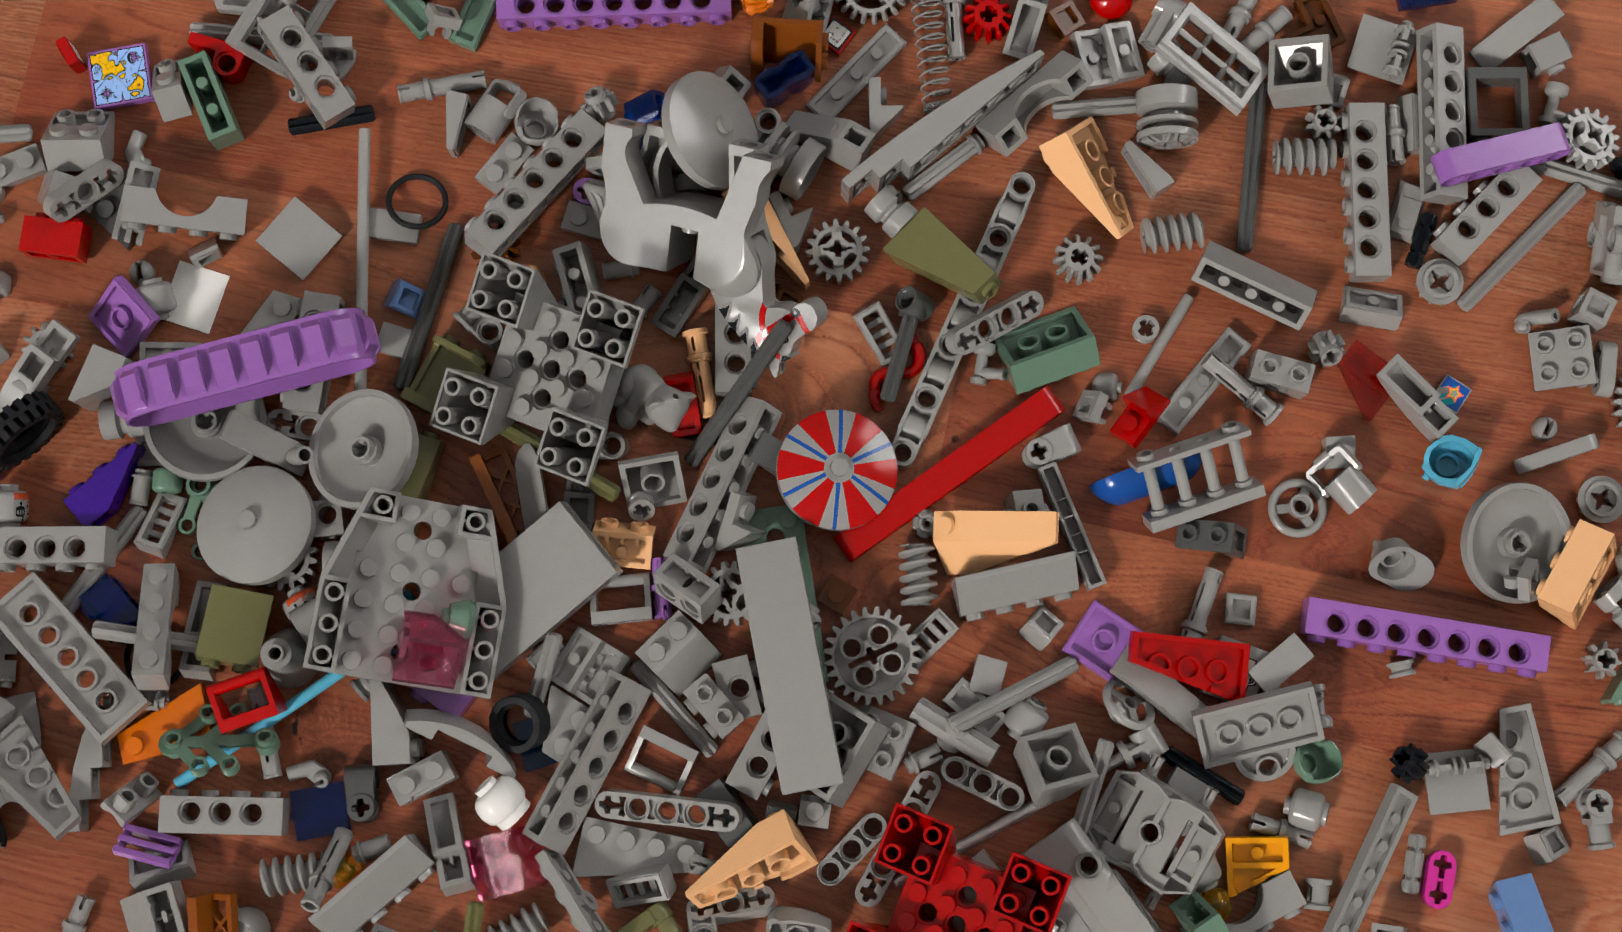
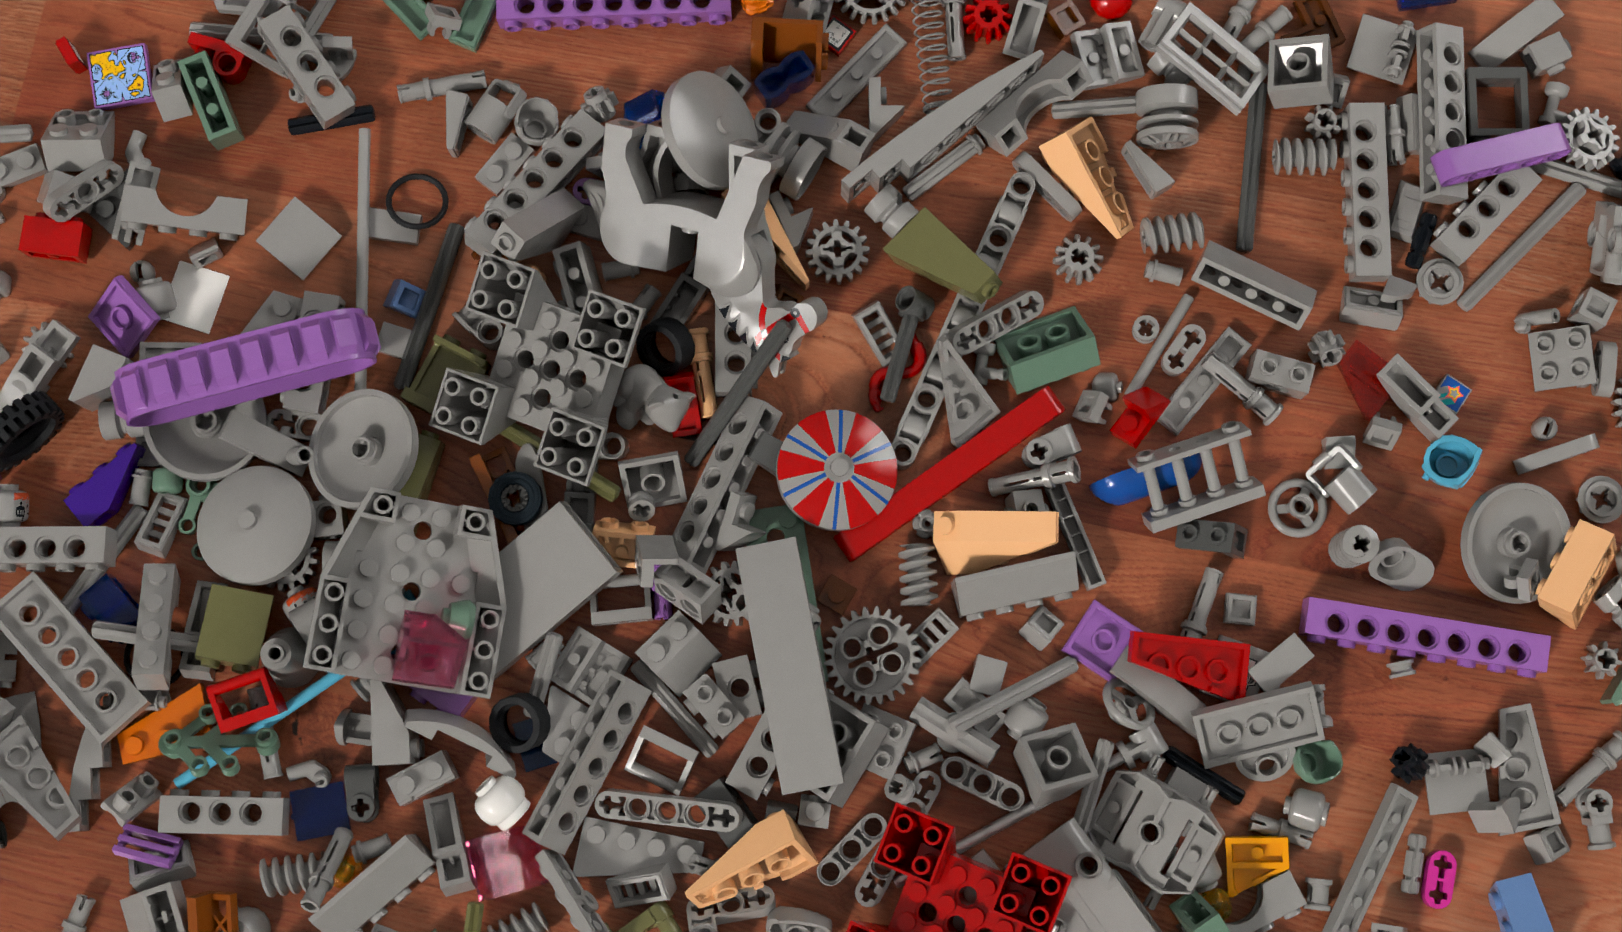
none -> light grey tile [334,708,372,746]
none -> black bush [488,471,543,526]
none -> light grey slope [490,187,585,262]
none -> light grey panel [635,535,679,587]
none -> black tyre [636,317,695,377]
none -> light grey bush [884,774,916,805]
none -> light grey wing [937,335,1001,449]
none -> light grey pin [988,456,1081,497]
none -> light grey beam [1012,151,1083,222]
none -> light grey pin [1144,259,1183,286]
none -> light grey beam [1161,324,1206,376]
none -> light grey piece [1328,525,1380,568]
none -> light grey tile [1362,412,1403,451]
none -> light grey tile [1380,276,1418,303]
none -> light grey tile [1467,797,1520,834]

